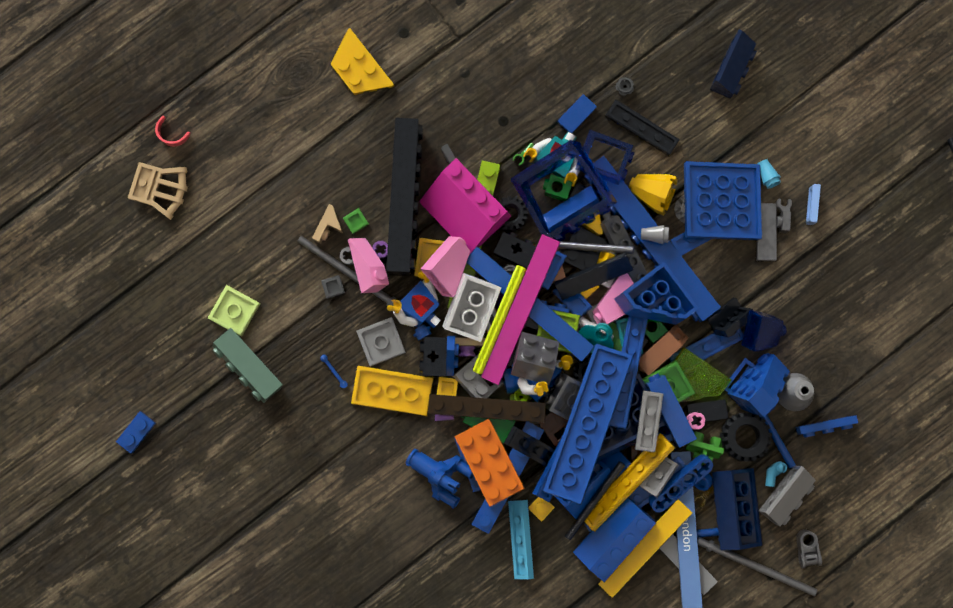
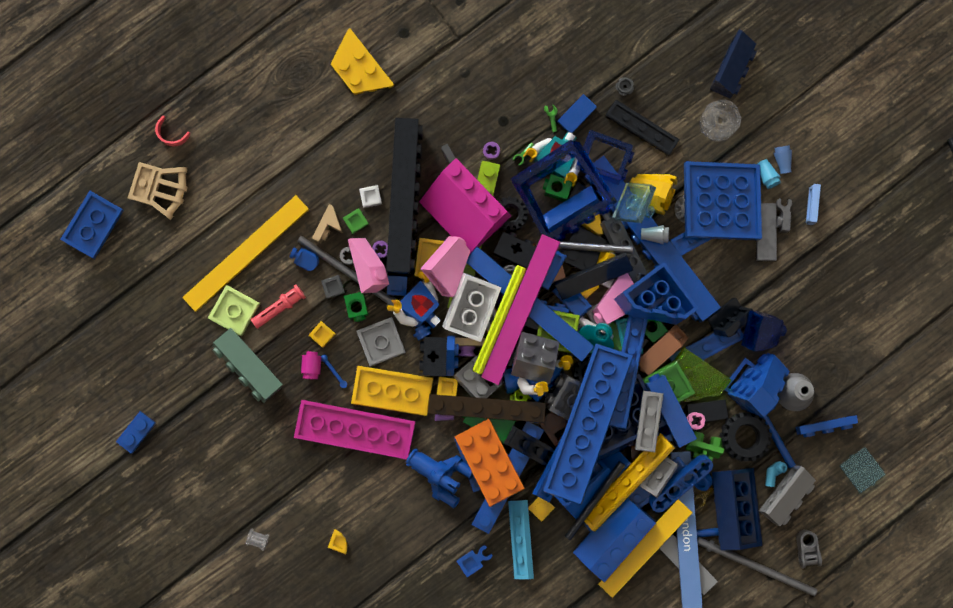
none -> blue plate [60,191,124,259]
none -> yellow tile [182,195,309,312]
none -> clear bush [245,528,270,551]
none -> coral pin [251,284,306,329]
none -> blue arm [289,248,319,271]
none -> dark pink plate [294,400,415,459]
none -> dark pink brick [301,351,321,379]
none -> yellow tile [309,321,336,348]
none -> yellow tile [328,529,348,554]
none -> green brick [344,292,369,322]
none -> white tile [359,185,382,208]
none -> blue plate [387,274,407,296]
none -> blue plate [456,545,493,577]
none -> medium lavender bush [483,142,500,160]
none -> bright green hand [544,104,558,132]
none -> clear light blue tile [612,183,656,223]
none -> clear brick [700,99,741,142]
none -> medium blue cone [773,145,792,174]
none -> clear light blue piece [839,447,886,493]

